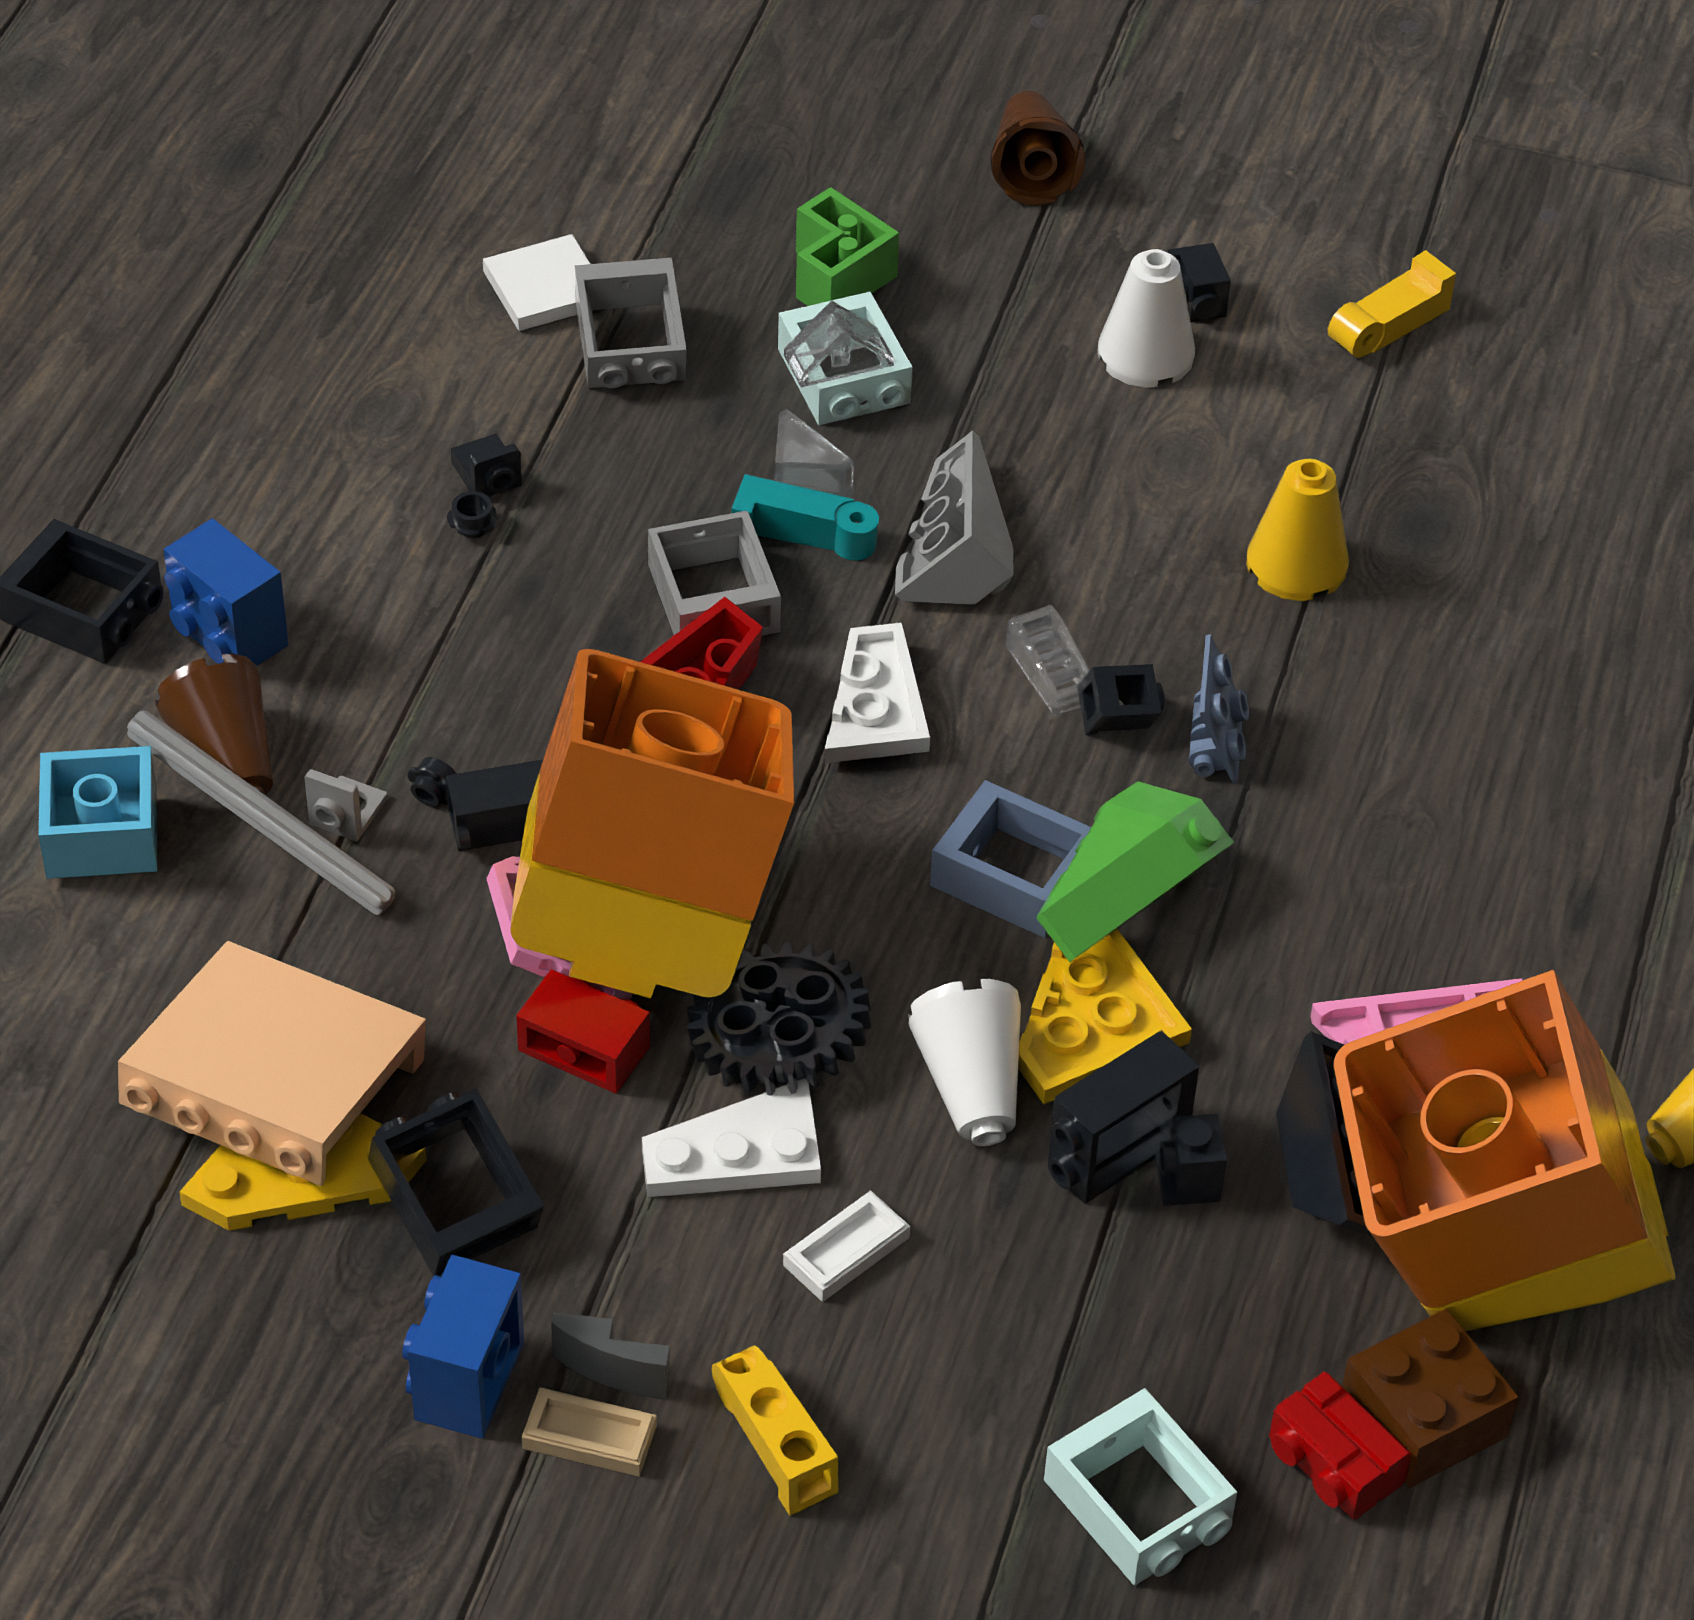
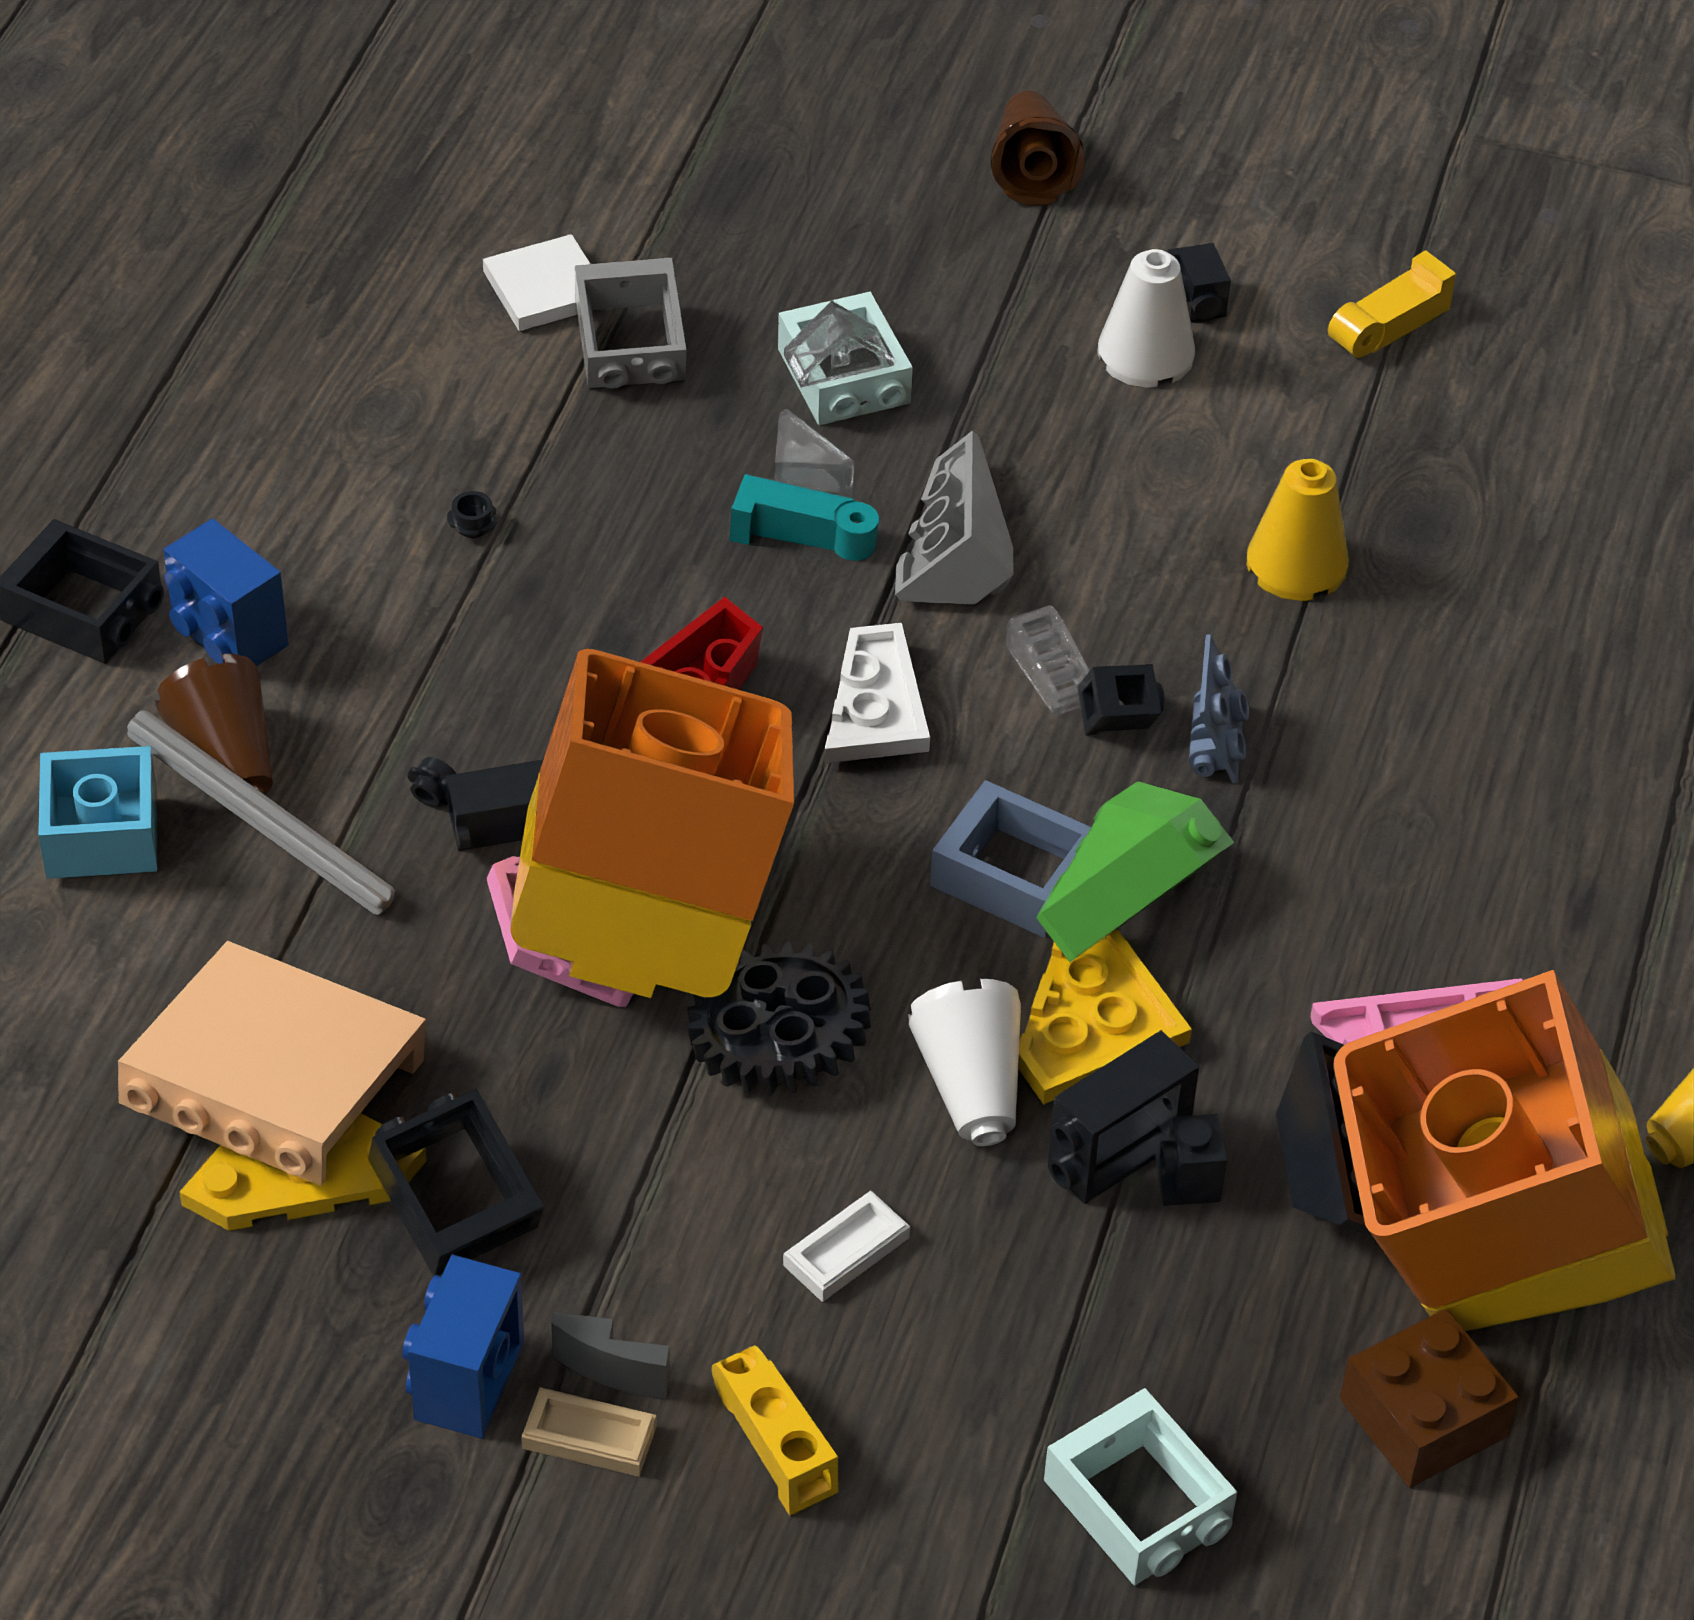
light grey bracket [304,769,387,842] -> none
black bracket [451,433,522,497] -> none
red brick [516,969,650,1094] -> none
white wing [642,1079,821,1197] -> none
light grey window [648,511,781,636] -> none
bright green brick [796,187,899,306] -> none
red brick [1269,1371,1412,1520] -> none

